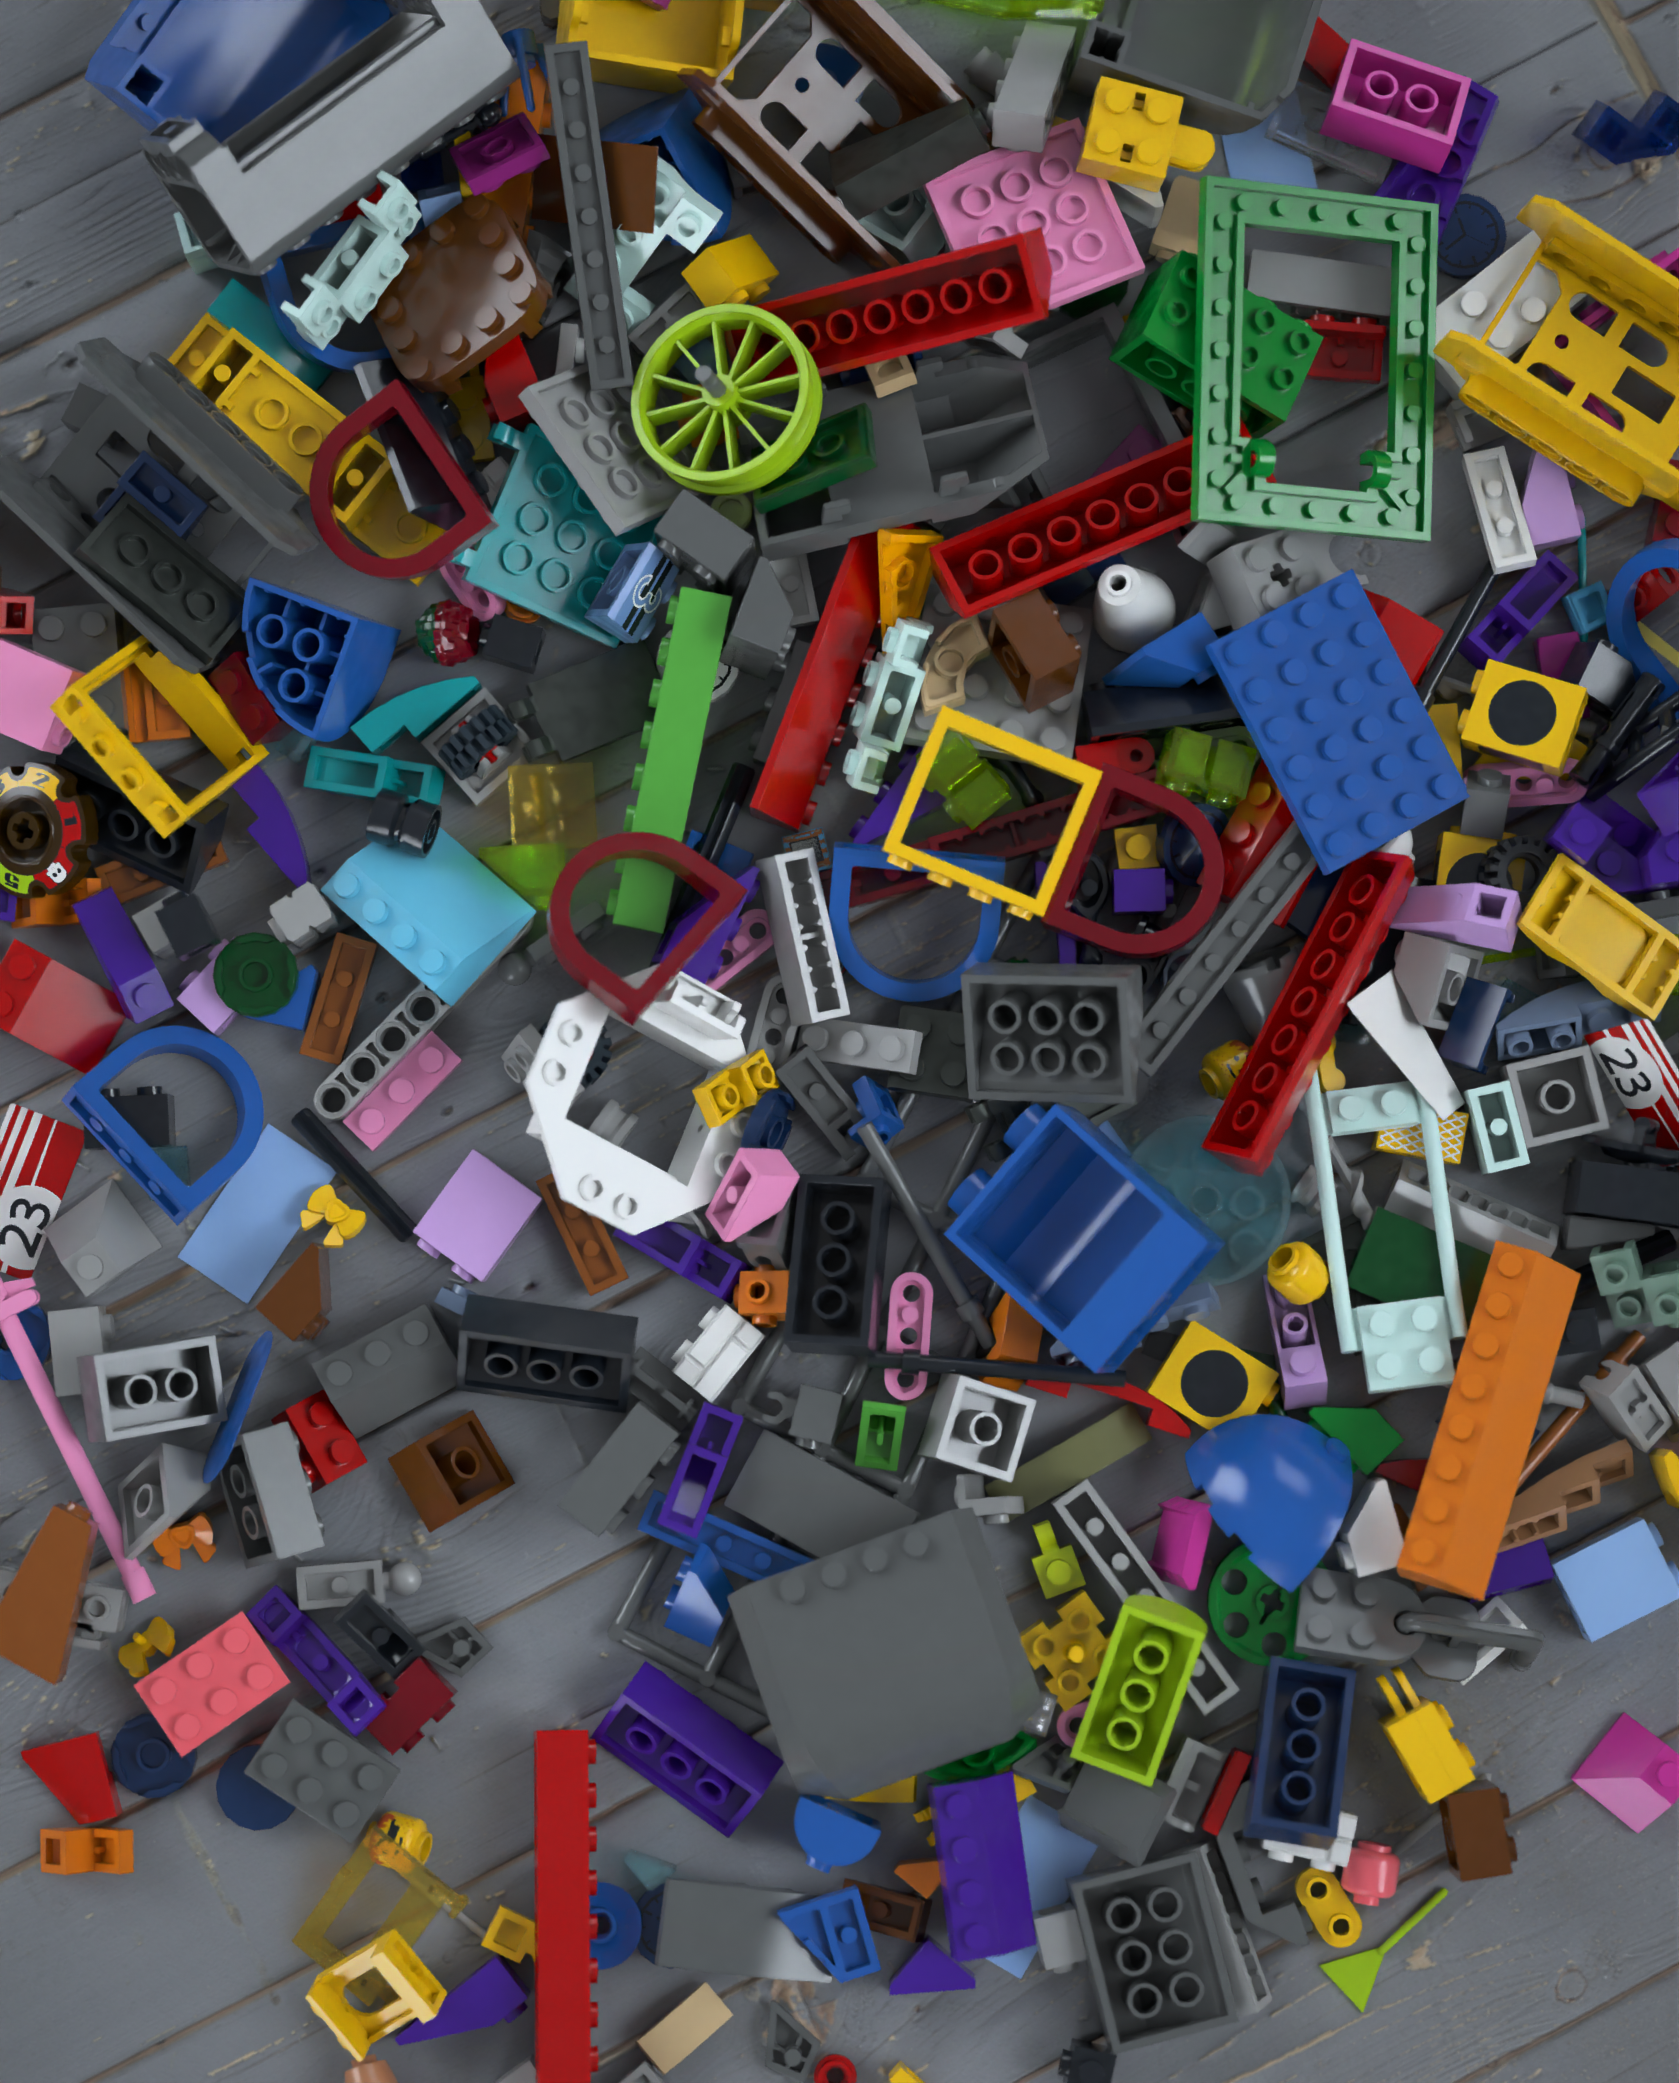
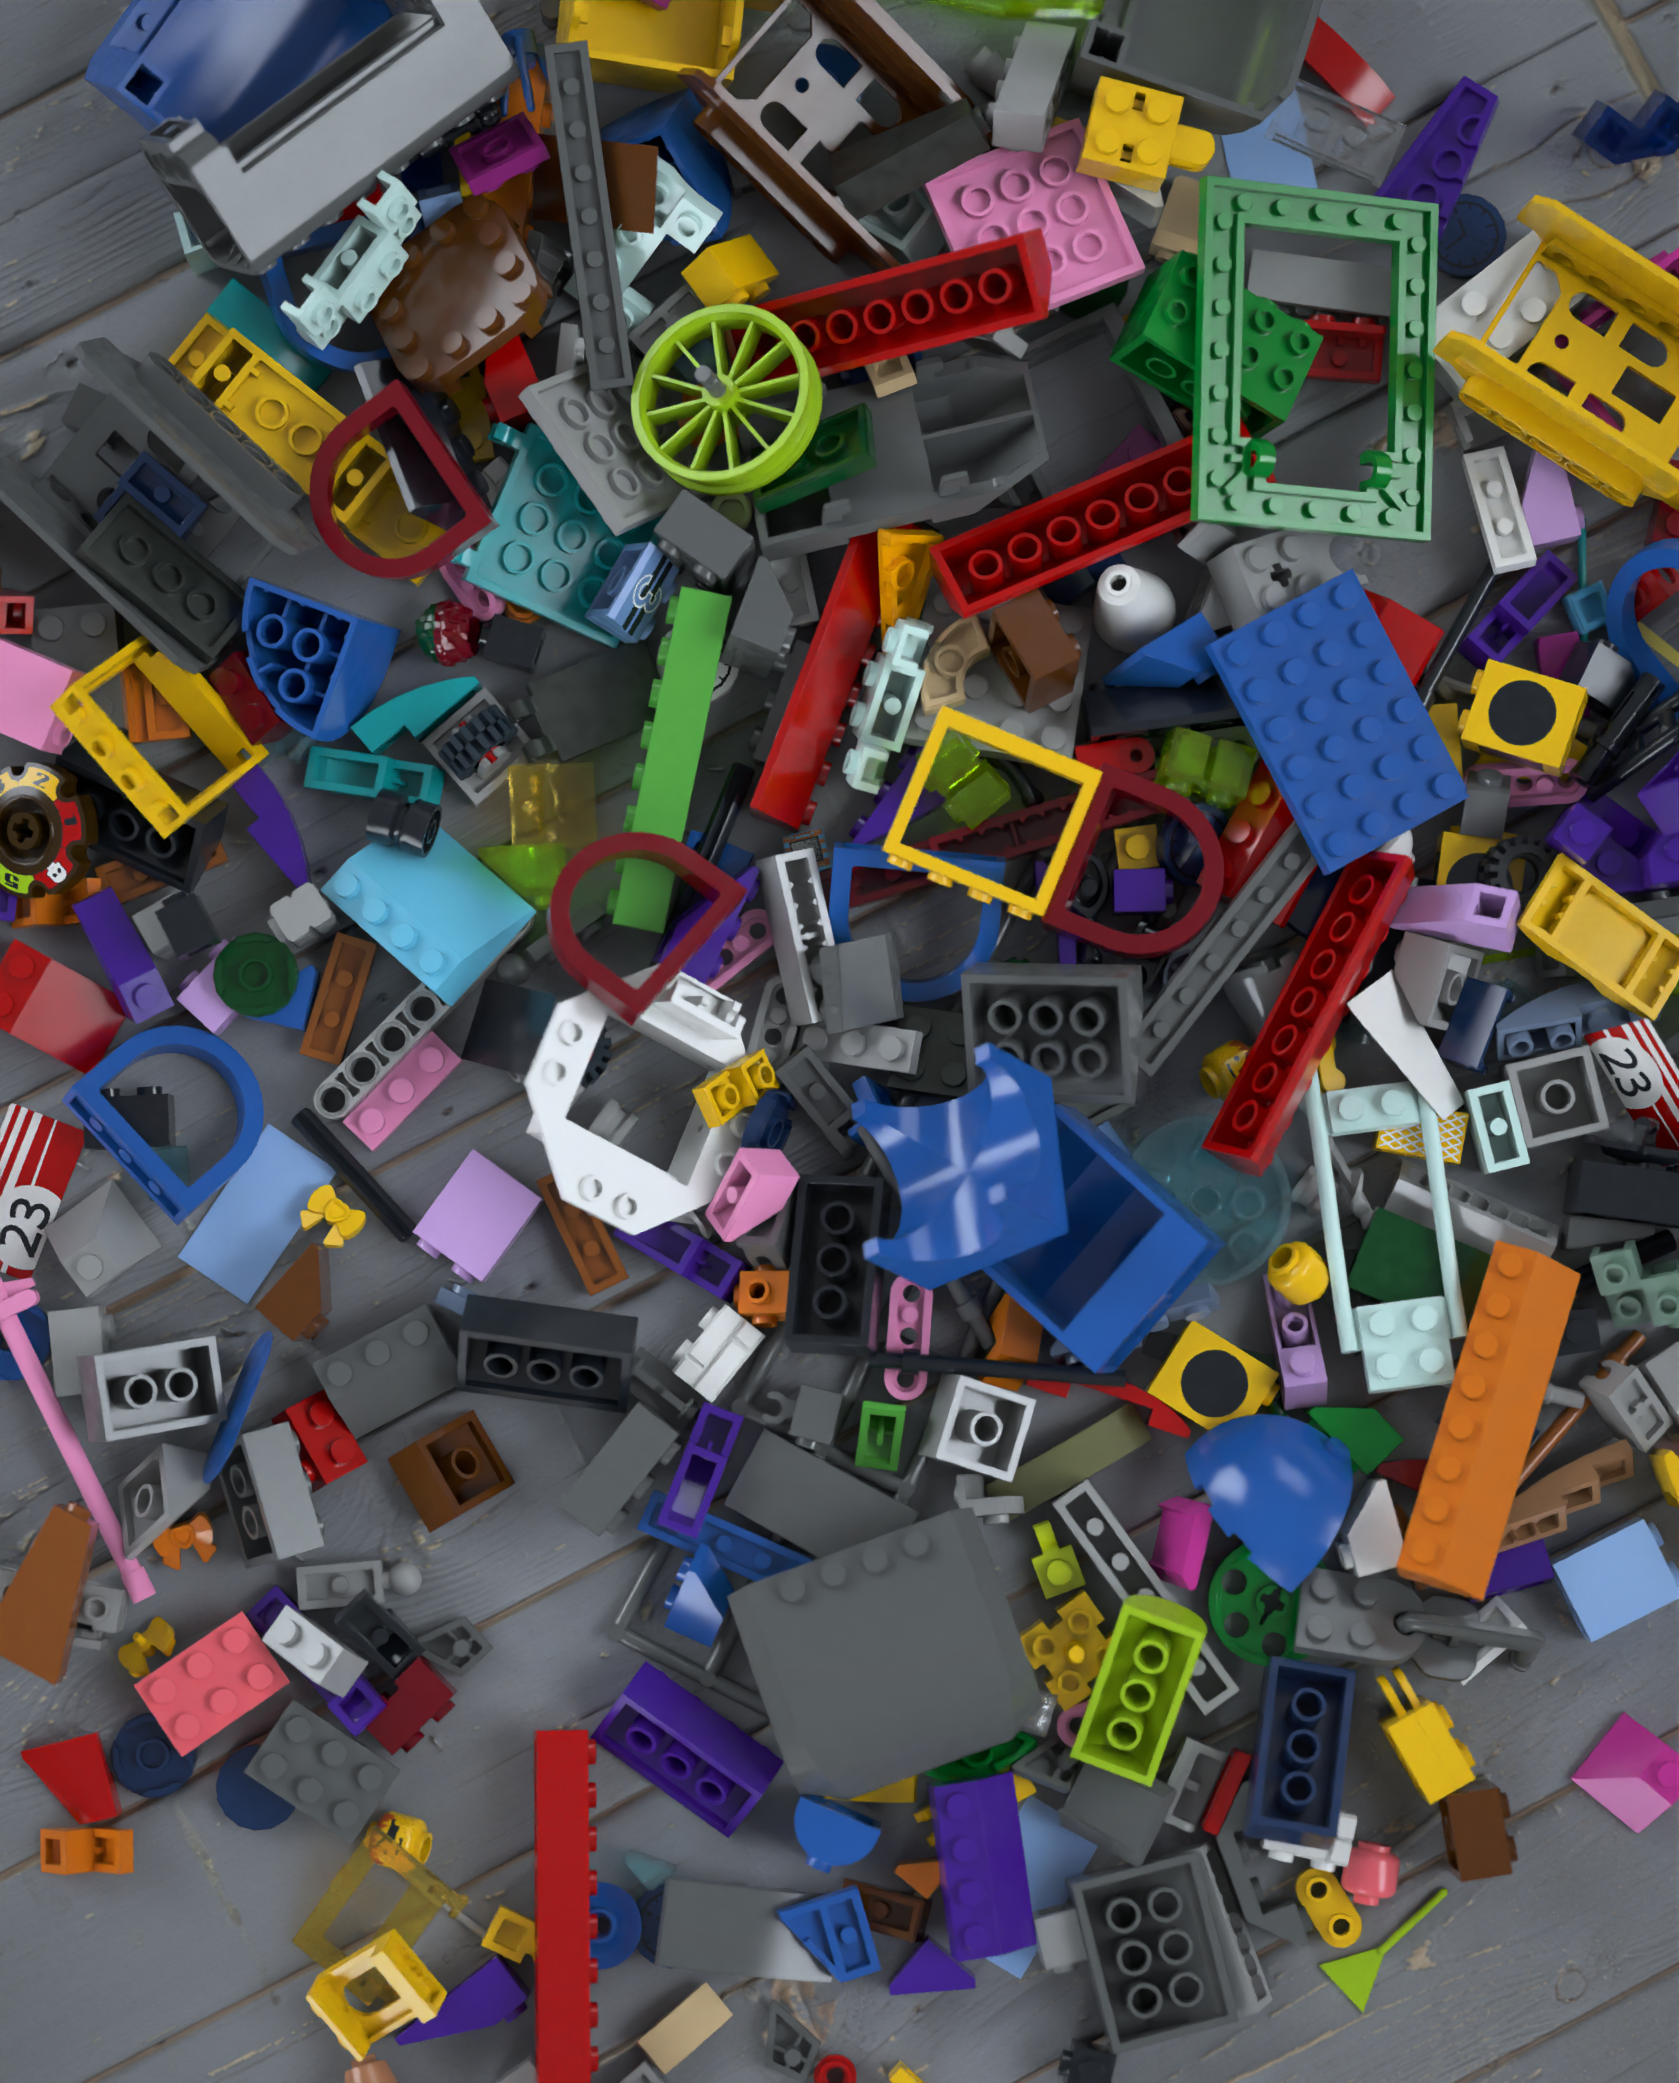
dark pink brick [1319,38,1472,174] -> none
none -> light grey brick [262,1605,368,1698]
none -> black sticker [461,979,557,1076]
none -> dark grey slope [810,932,904,1035]
none -> blue piece [851,1042,1068,1290]

